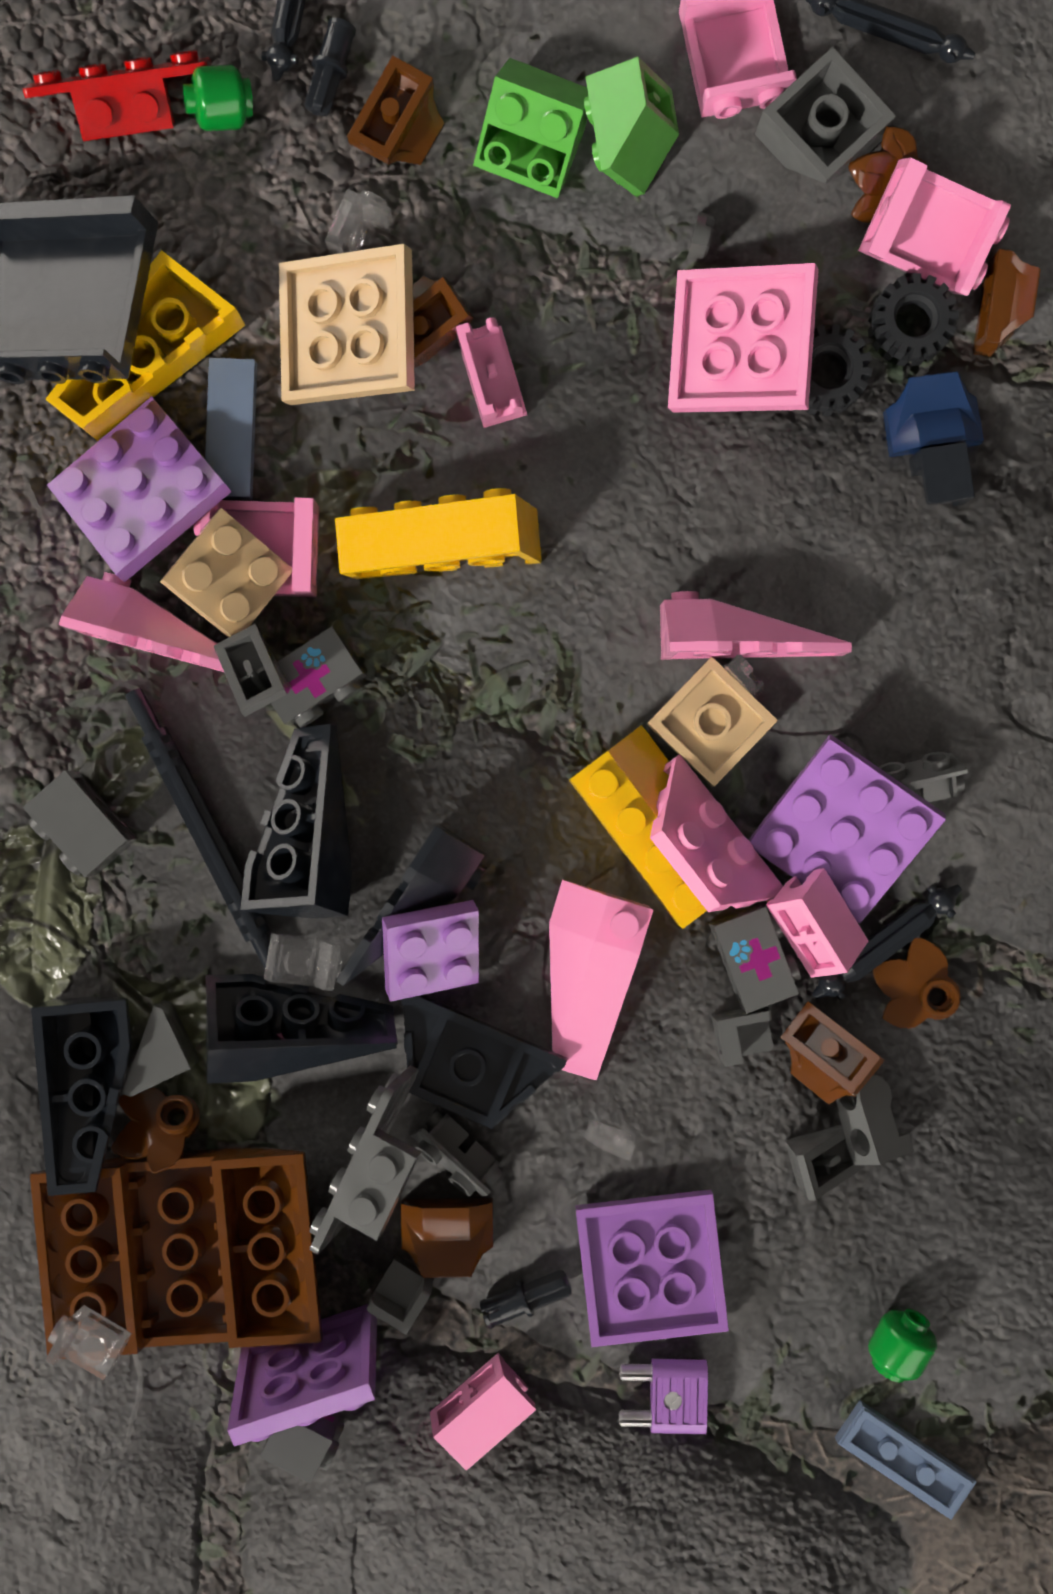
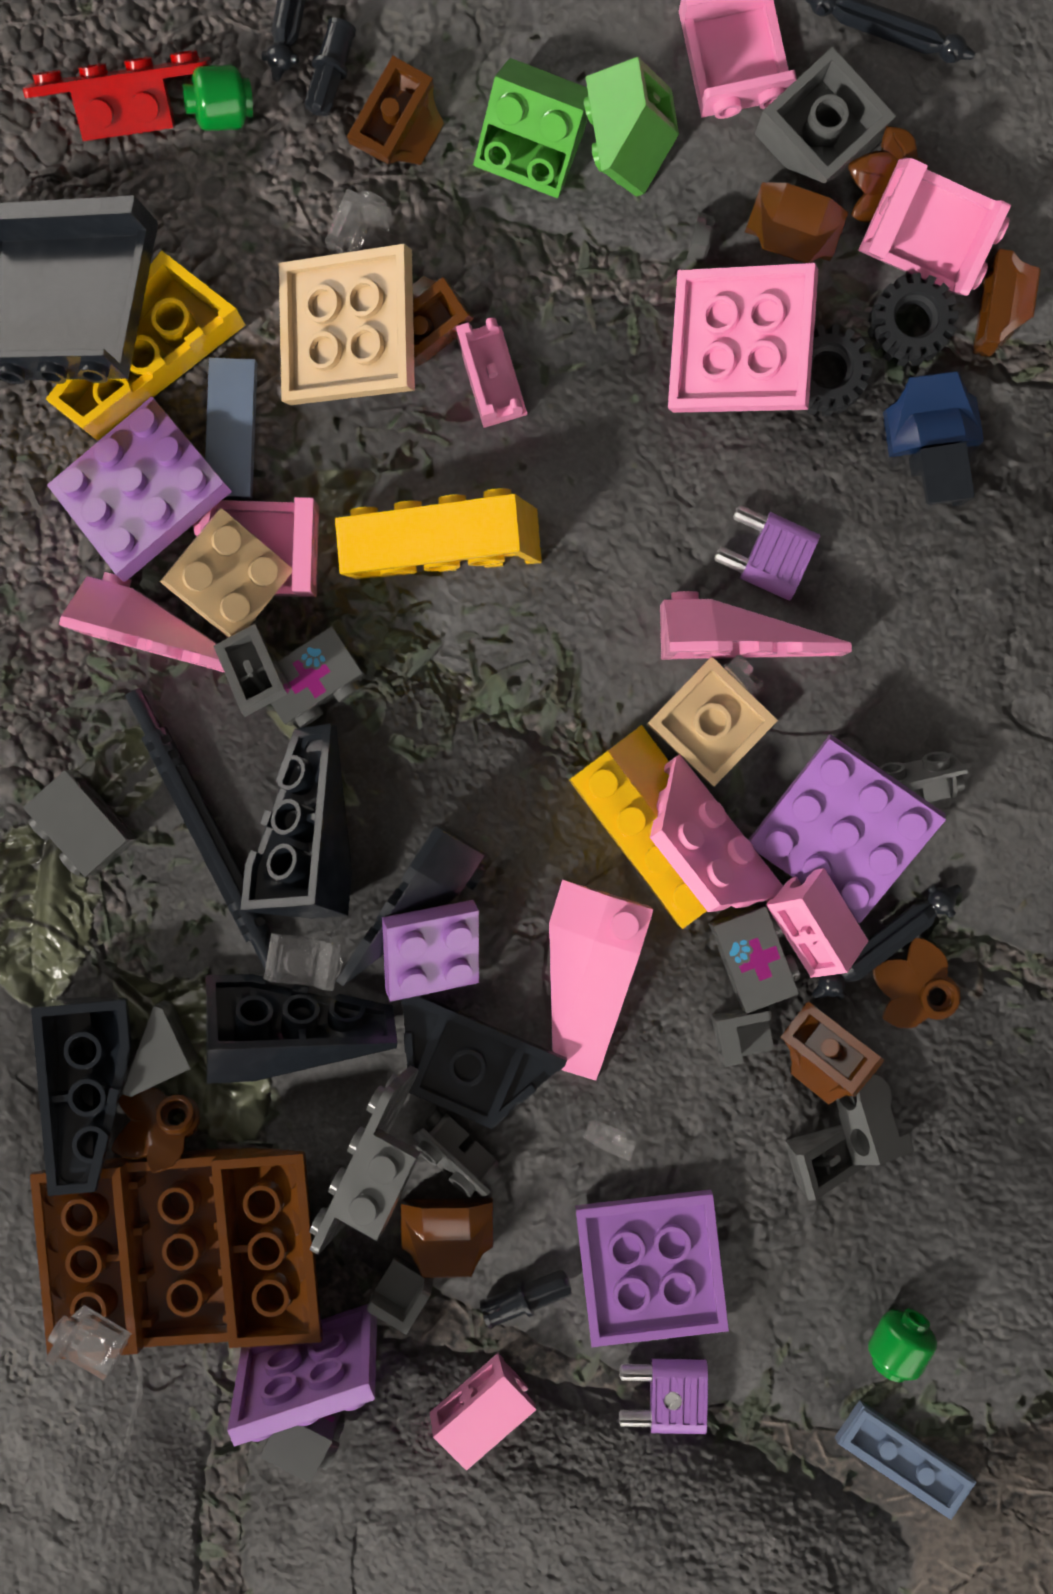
none -> medium lavender piece [715,505,820,601]
none -> reddish brown slope [745,182,849,263]

